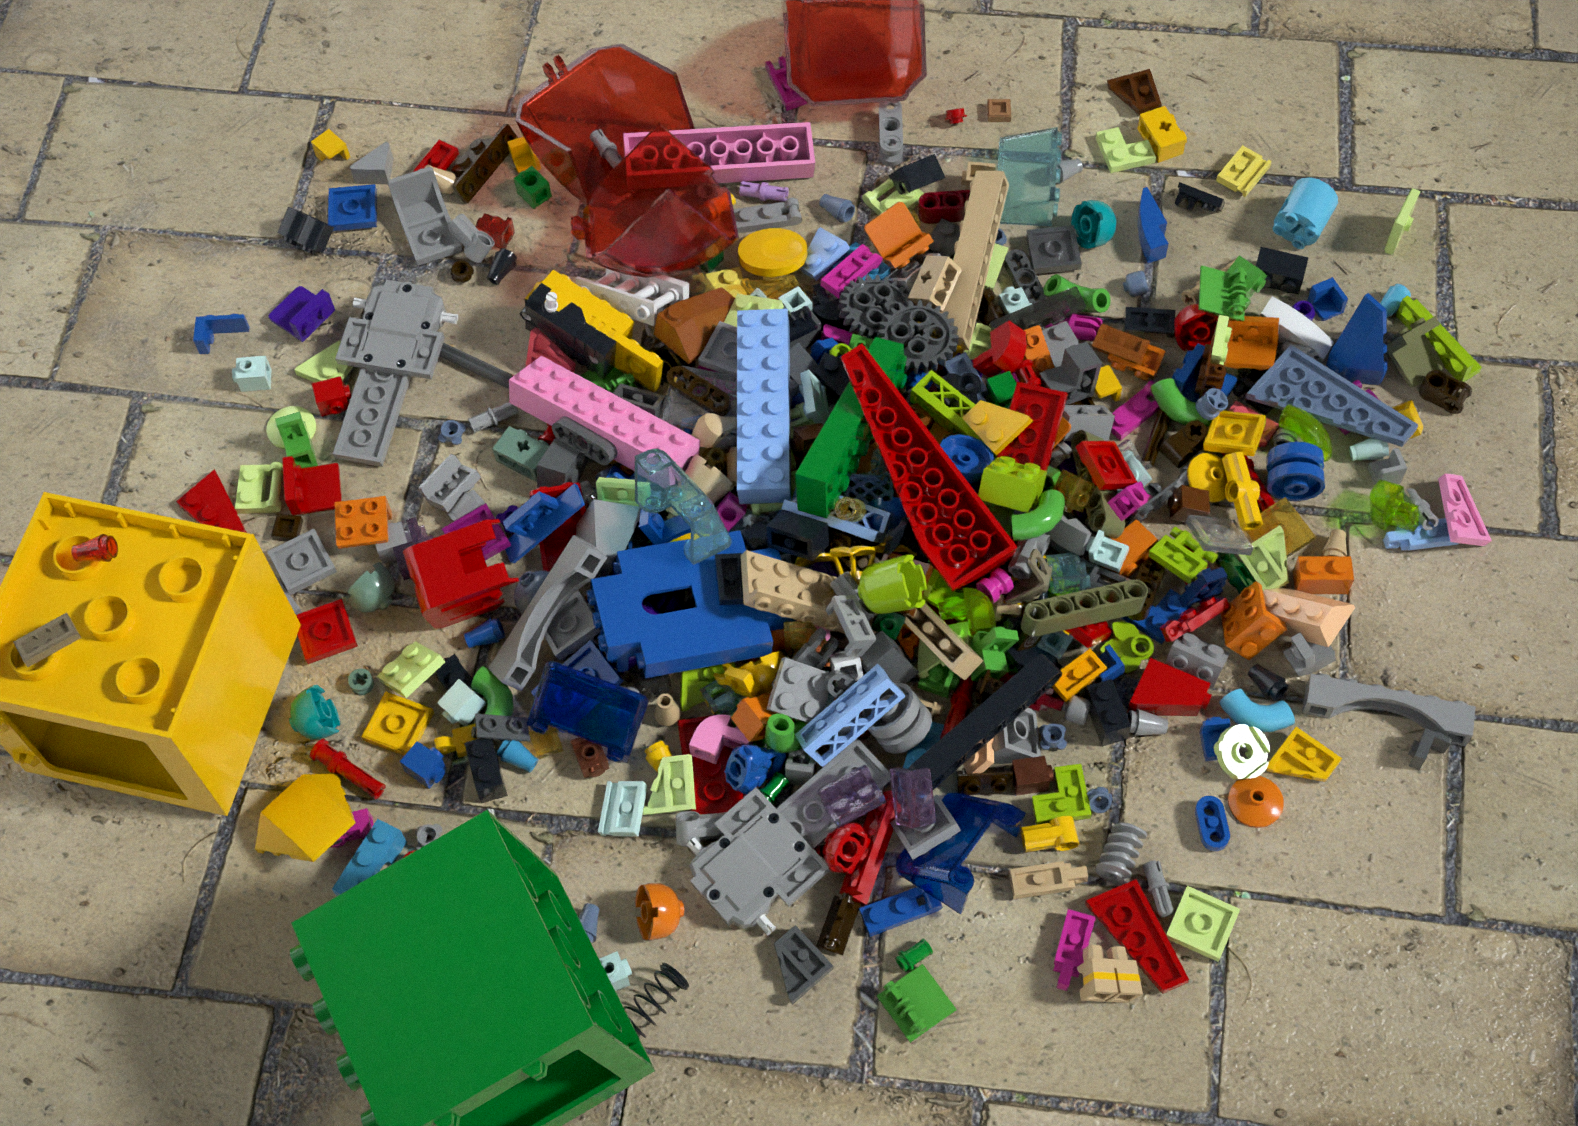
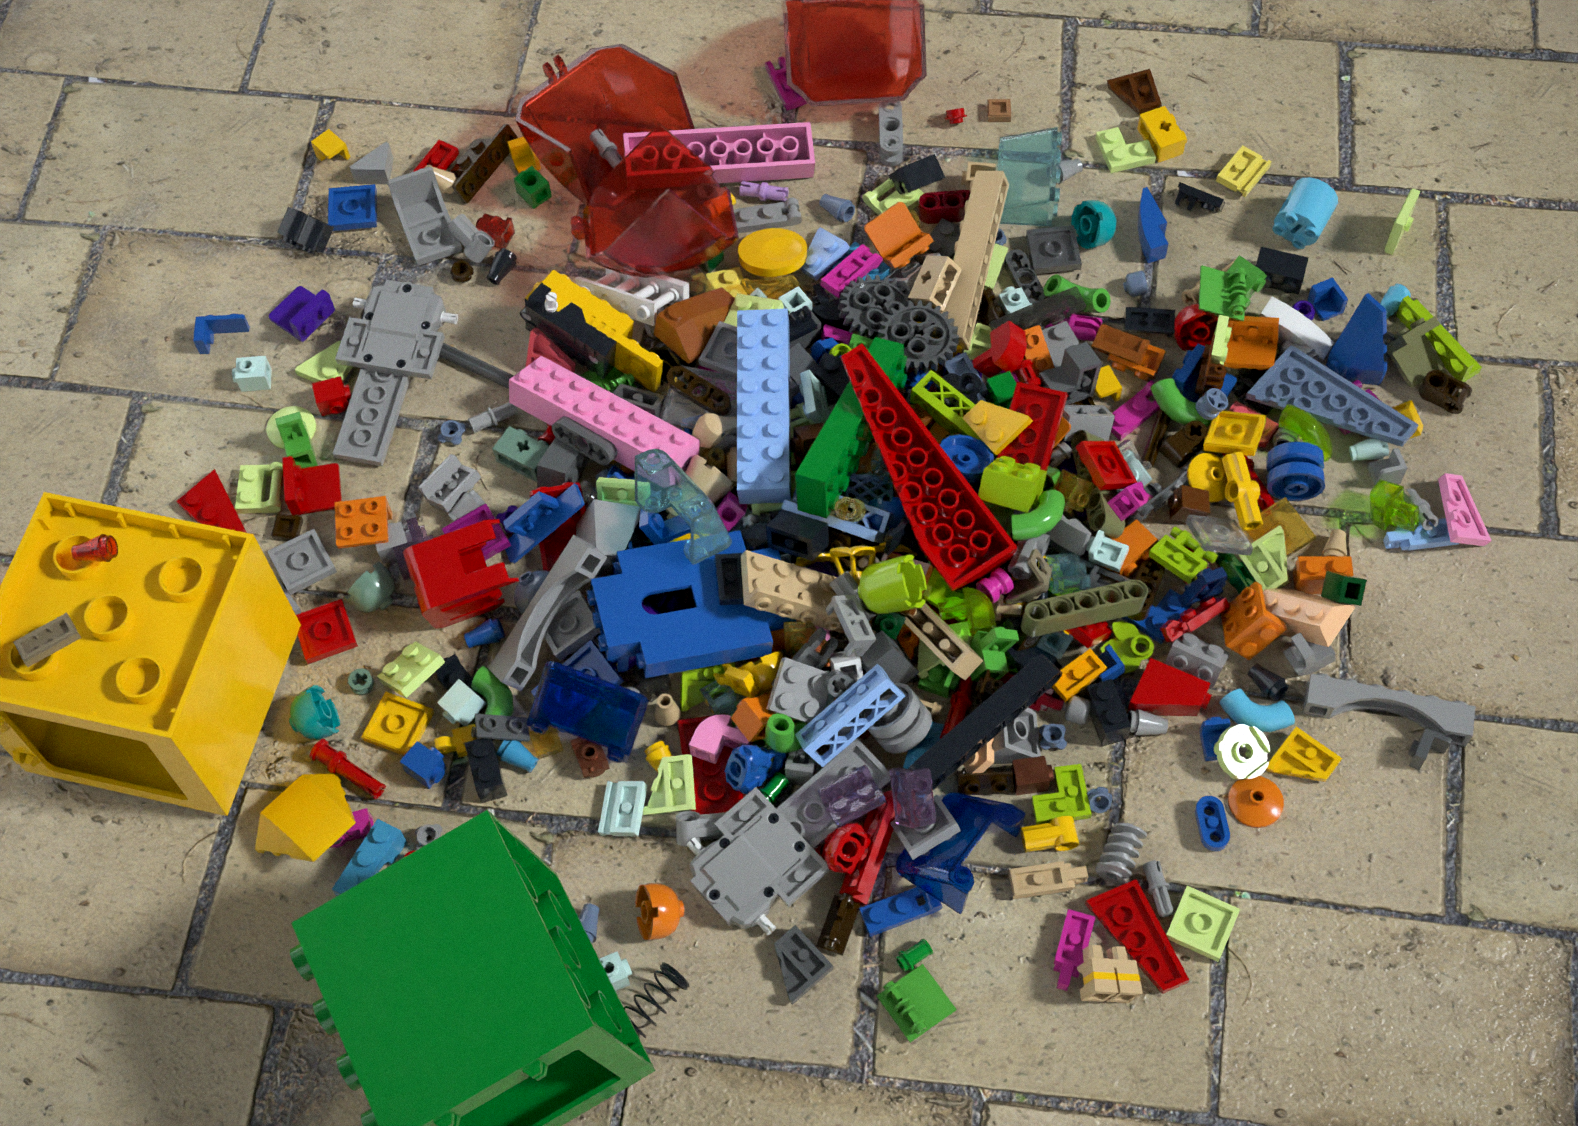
none -> dark green brick [1321,571,1367,606]

